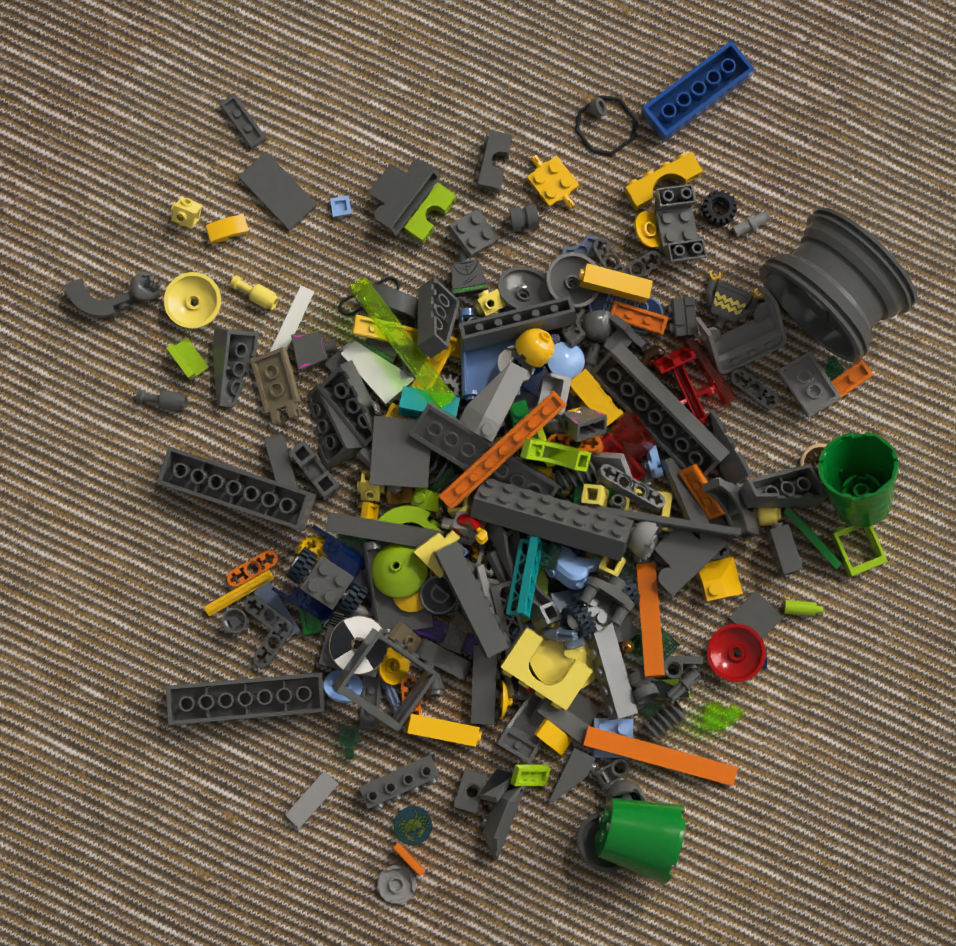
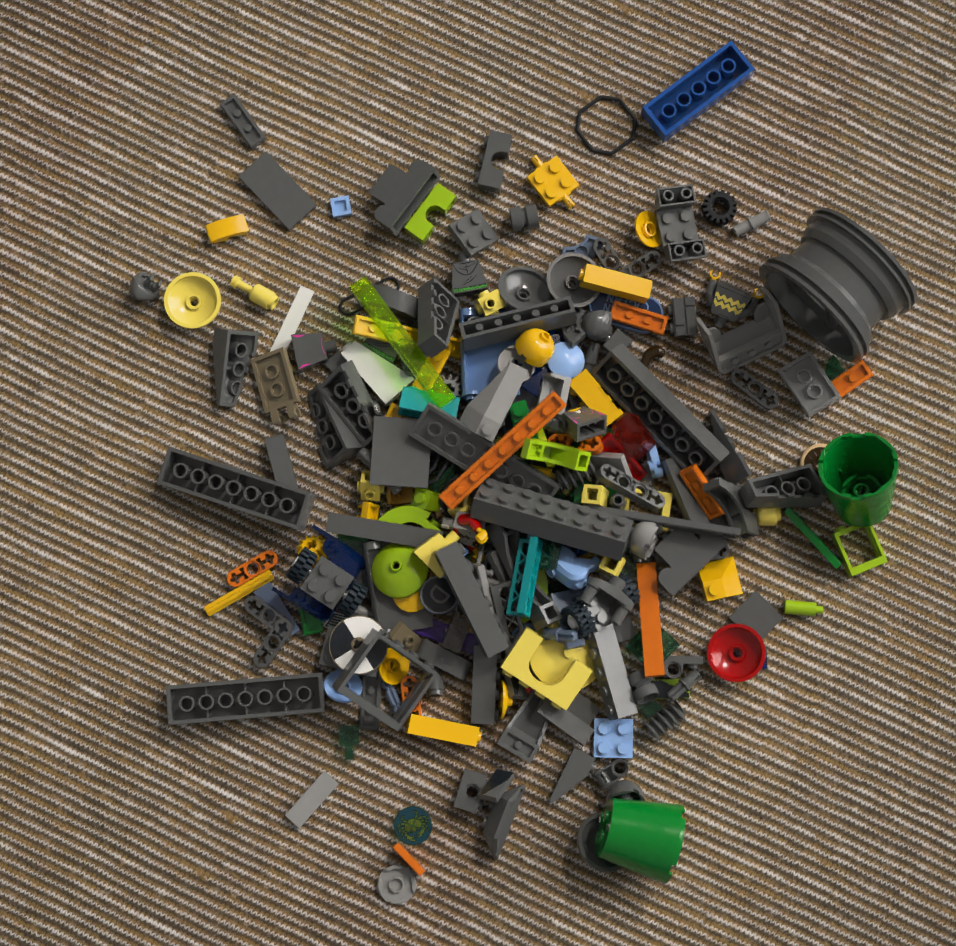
dark grey arch [64,278,134,319] -> none
dark grey piece [136,390,188,411] -> none
lime panel [166,338,209,381] -> none
light yellow brick [170,197,202,229] -> none
dark grey wheel [222,608,250,634] -> none
dark grey arch [289,441,341,499] -> none
dark grey brick [359,754,440,810] -> none
lime tile [510,762,551,786] -> none
yellow slope [534,719,572,756] -> none
orange tile [583,726,738,786] -> none
dark grey tile [587,97,607,118] -> none
dark grey tile [610,314,648,354] -> none
pearl gold arm [619,640,634,658] -> none
yellow arch [625,152,703,211] -> none
red piece [650,346,716,424] -> none
clear red plate [684,337,735,407] -> none
clear neon green slope [700,701,745,731] -> none
dark grey brick [765,522,803,577] -> none

